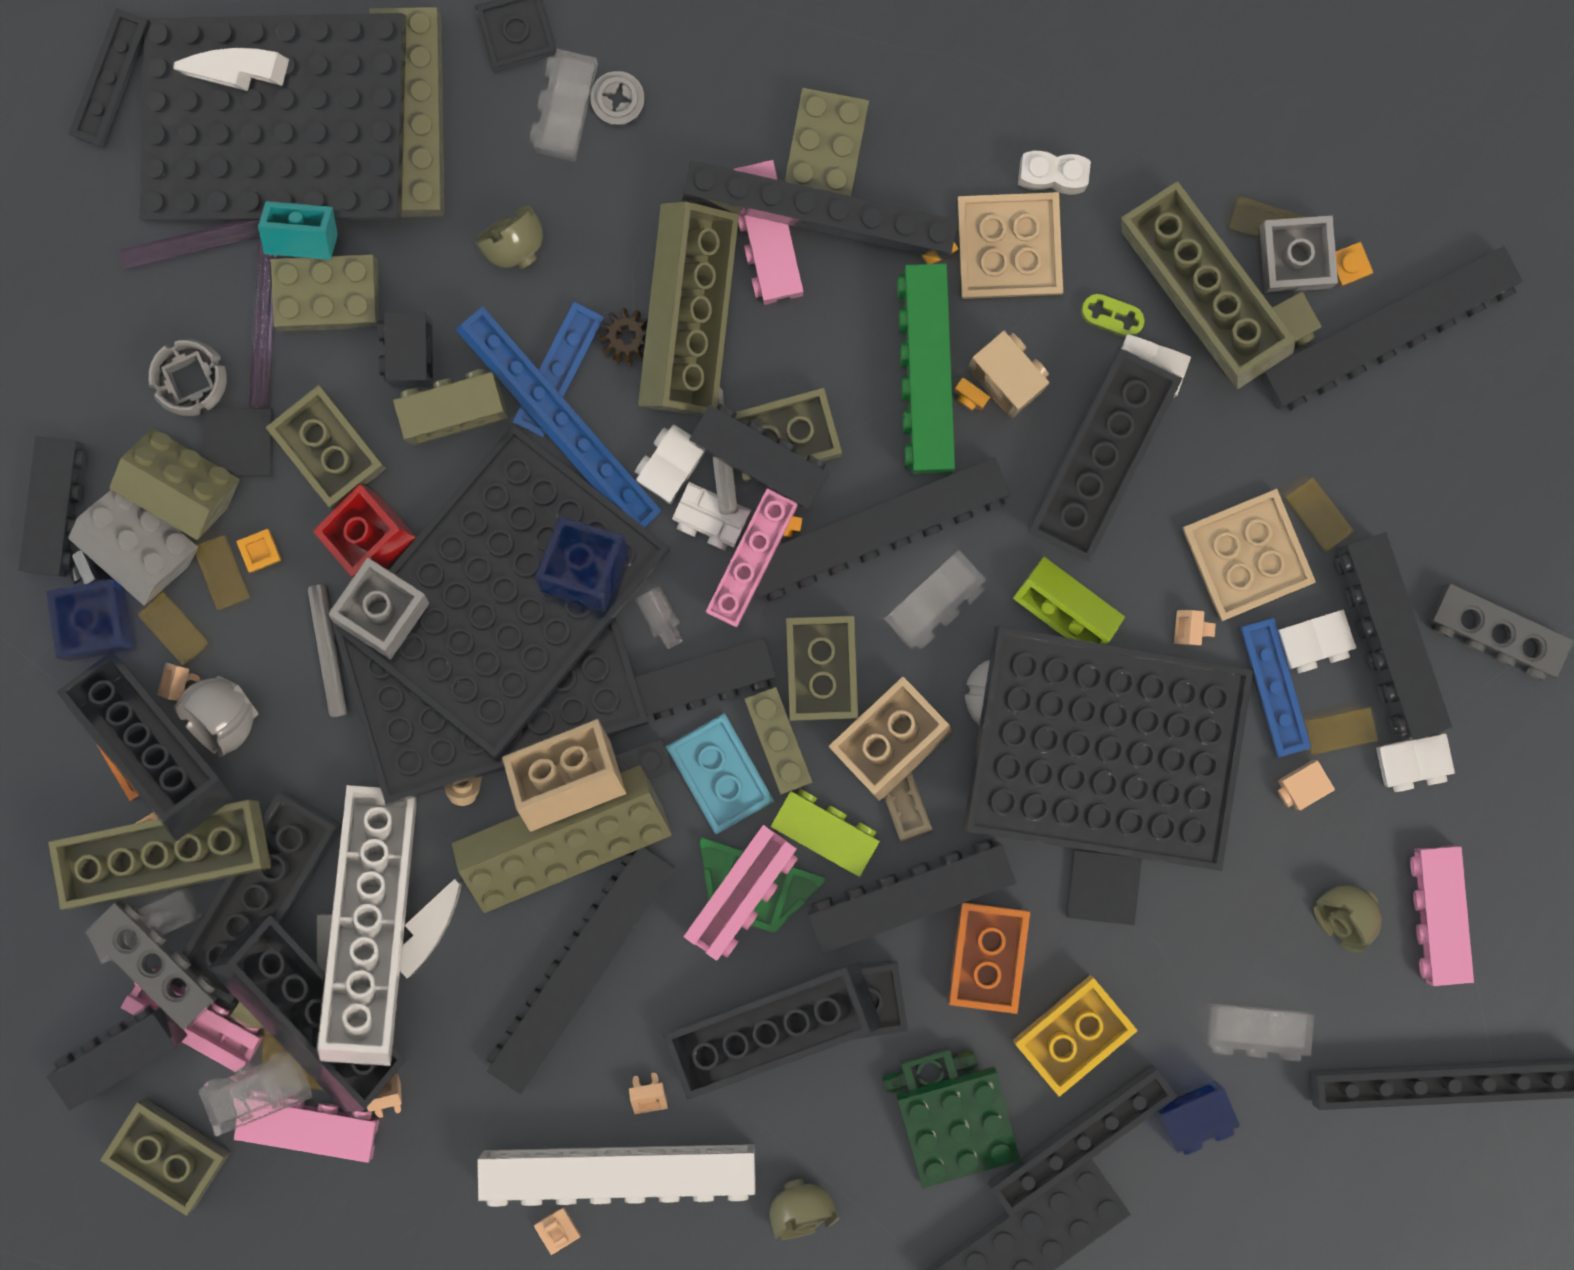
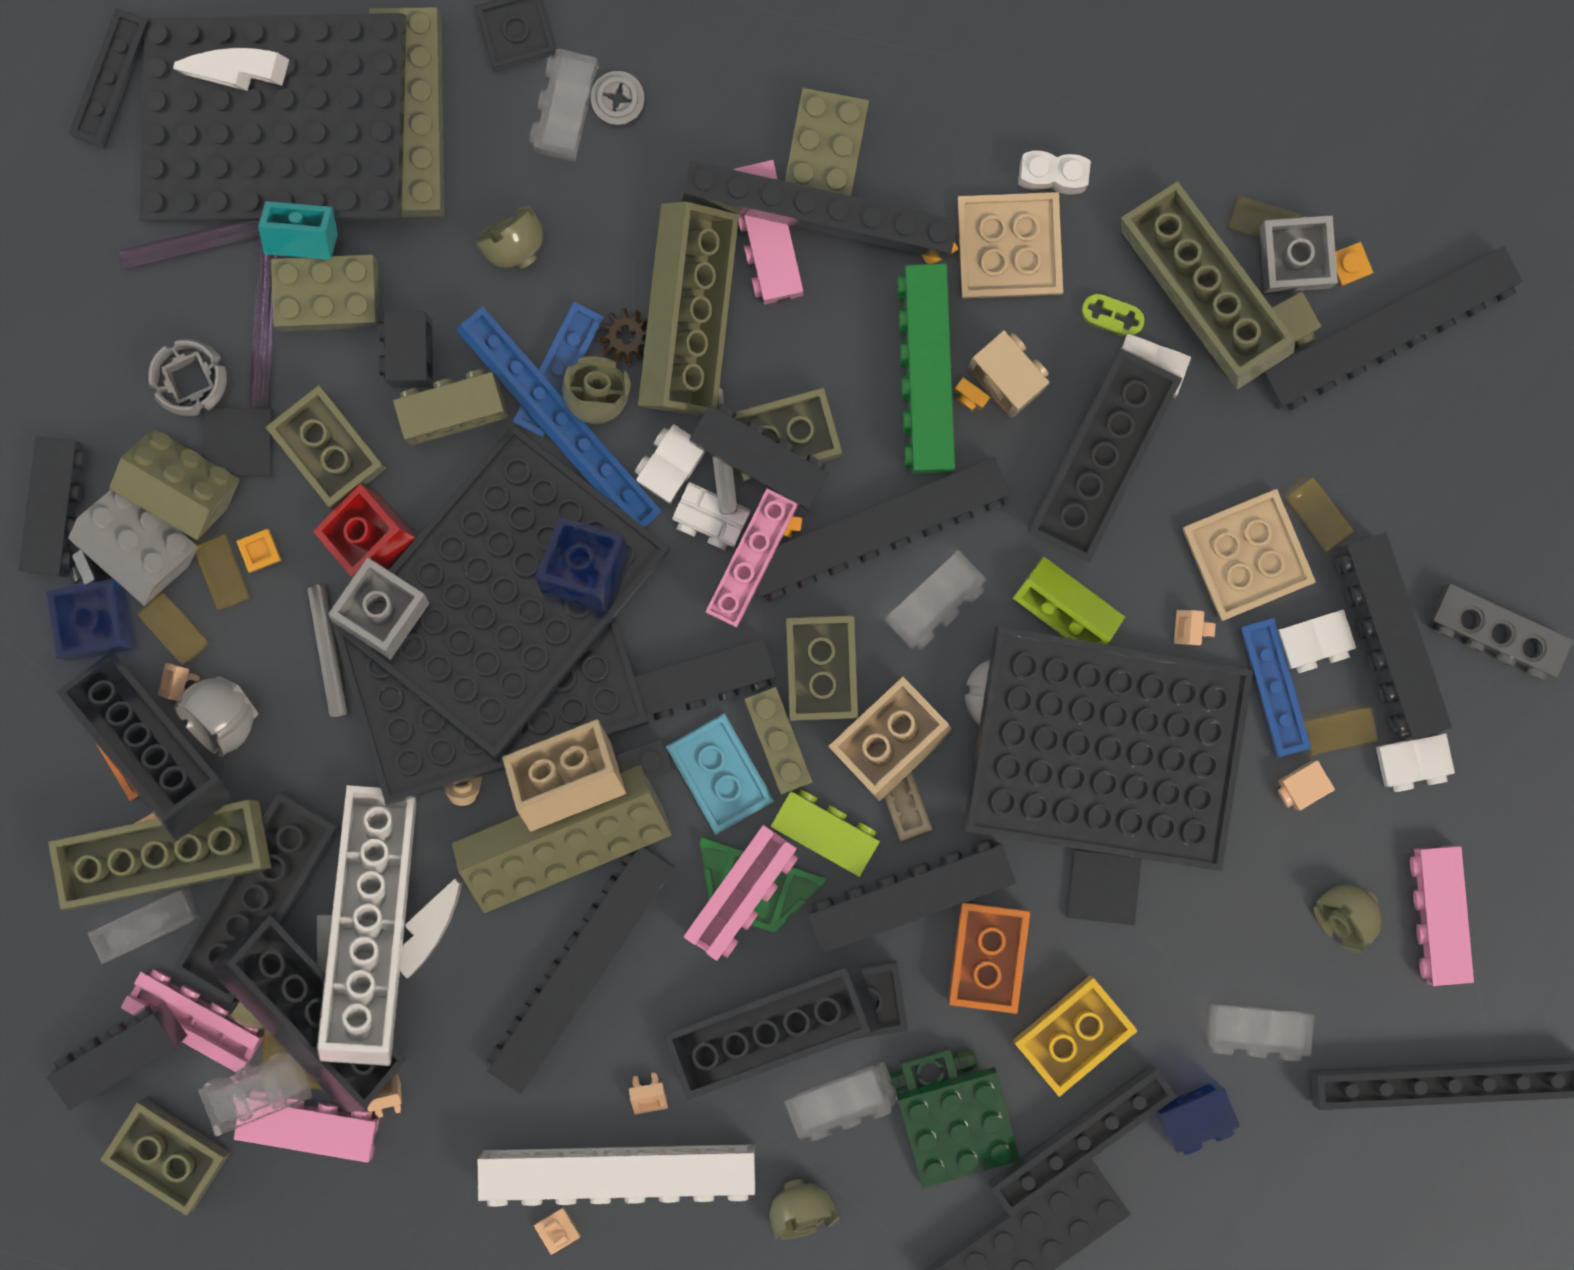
dark grey brick [85,901,218,1030] -> none
clear hinge [635,586,683,649] -> none
none -> olive cylinder [562,356,631,424]
none -> clear brick [784,1061,898,1141]

